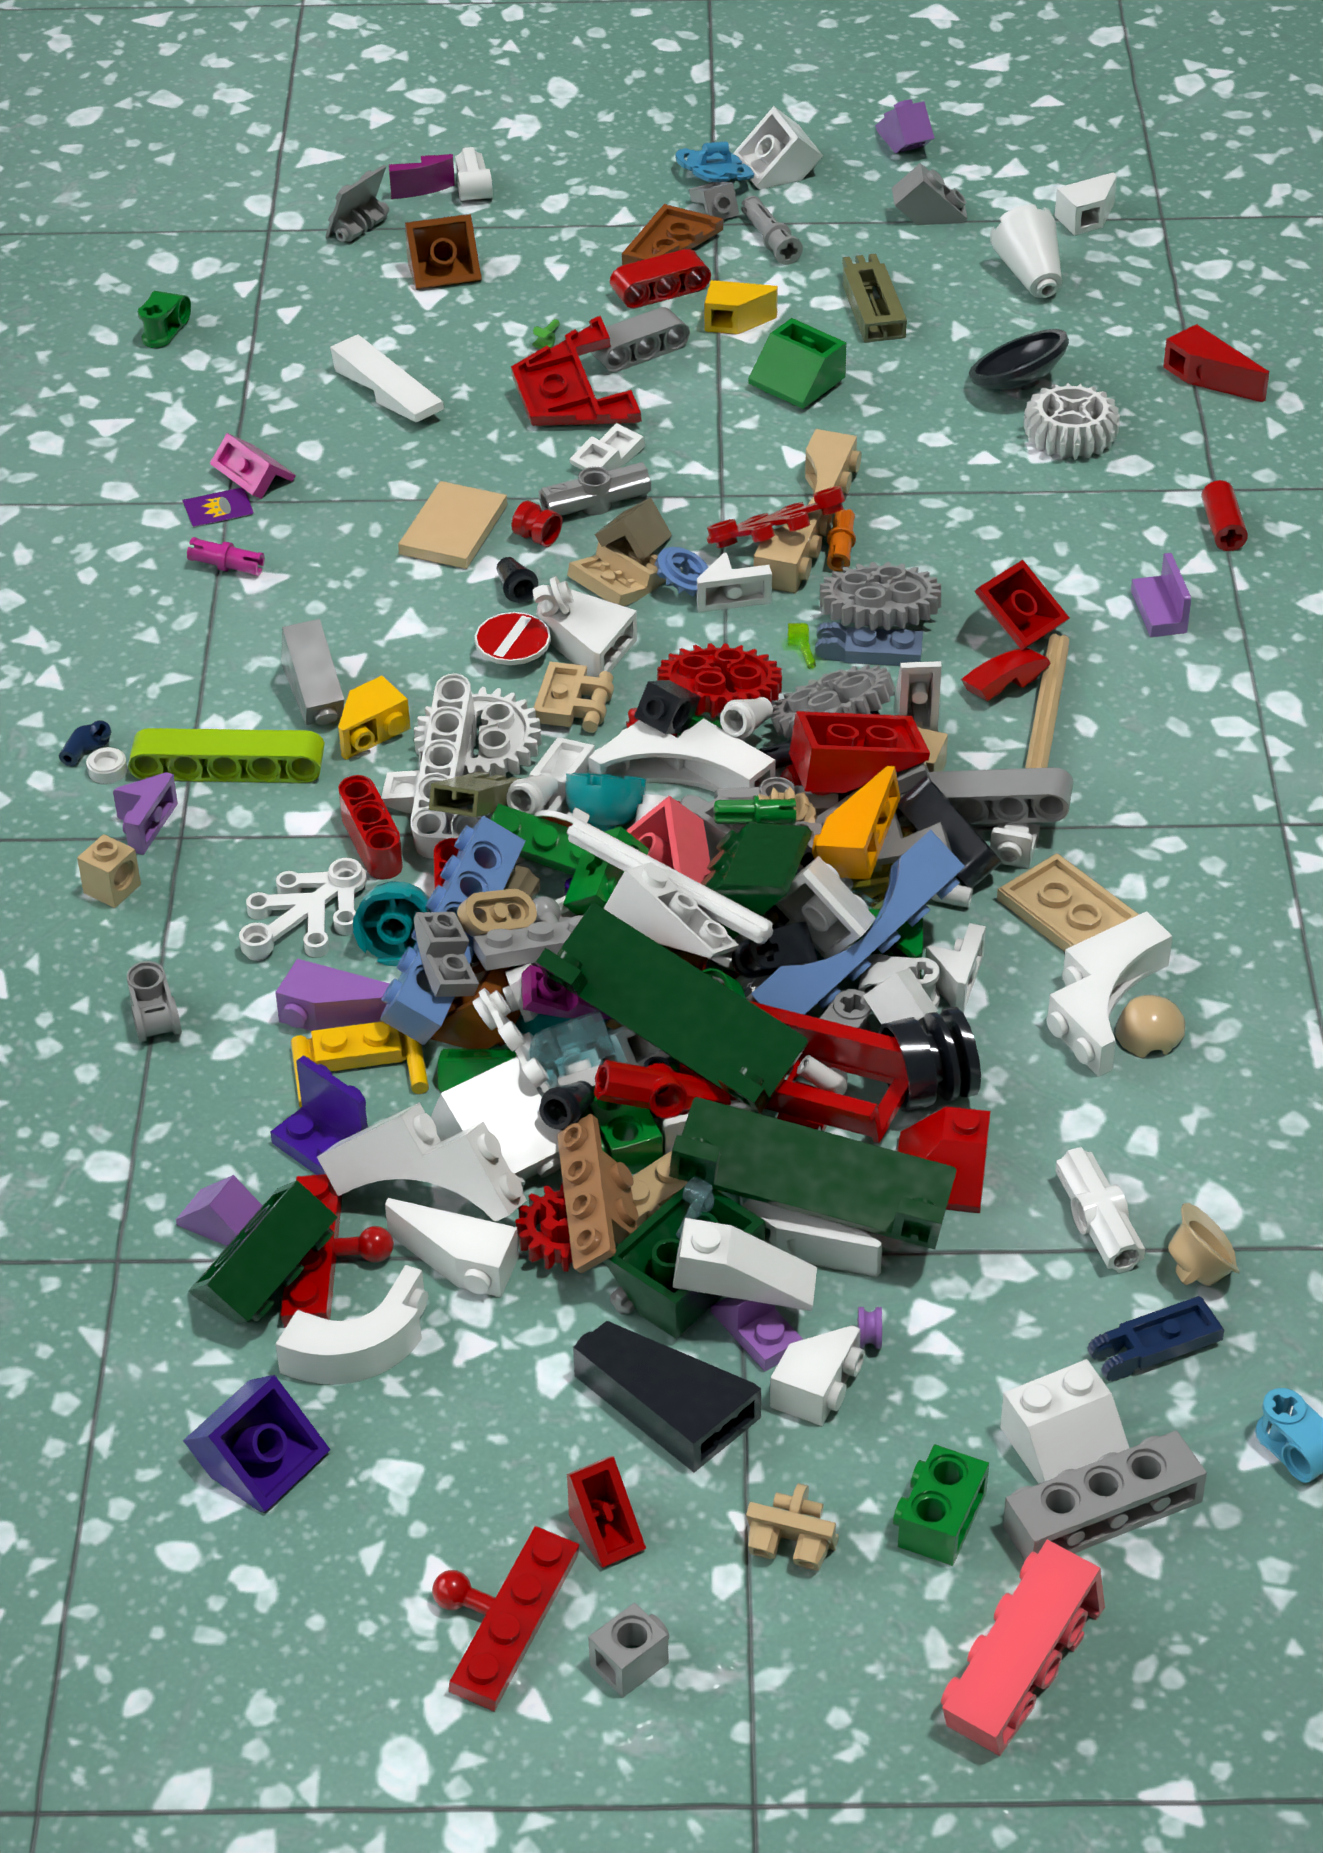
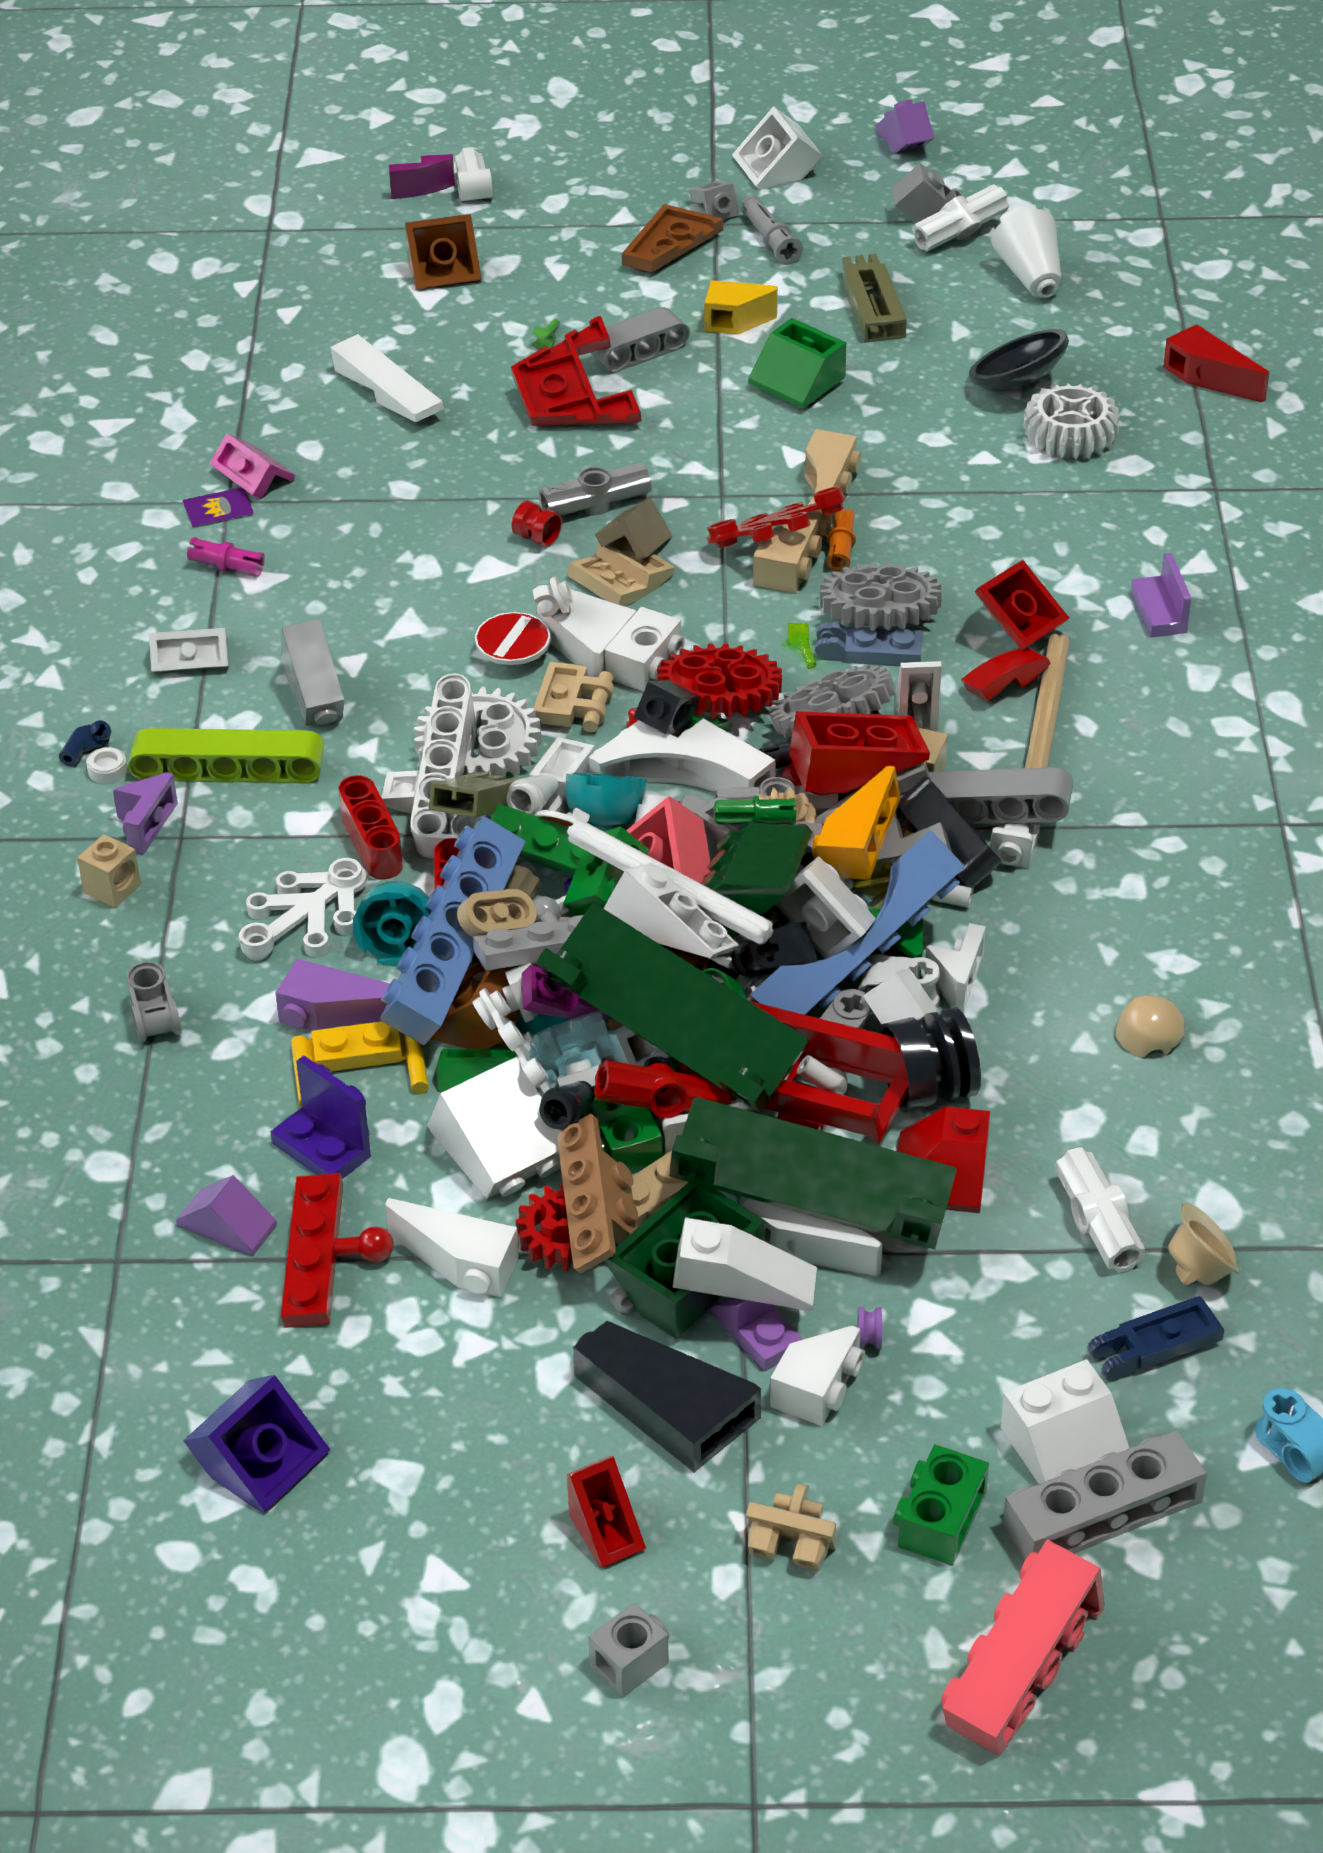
green piece [137,291,191,348] -> none
dark green slope [188,1180,338,1325] -> none
white arch [276,1265,428,1385] -> none
white arch [317,1102,527,1222] -> none
light grey hinge [326,165,389,242] -> none
yellow slope [338,675,411,760] -> none
tan tile [398,481,507,569] -> none
light grey slope [414,912,479,997] -> none
red plate [432,1526,580,1712] -> none
black cone [496,557,538,603] -> none
white slope [569,423,646,471] -> none
red beam [609,249,712,308] -> none
medium blue gear [654,547,708,596] -> none
dark azure shield [675,141,755,182] -> none
clear light blue hand [676,1176,714,1238] -> none
white slope [697,553,772,613] -> none
white cone [720,697,773,738] -> none
tan tile [997,853,1139,952] -> none
white arch [1046,911,1172,1077] -> none
white slope [1055,172,1117,236] -> none
red piece [1201,480,1248,551] -> none
none -> white panel [148,628,229,673]
none -> white brick [604,607,685,692]
none -> white piece [912,184,1009,252]

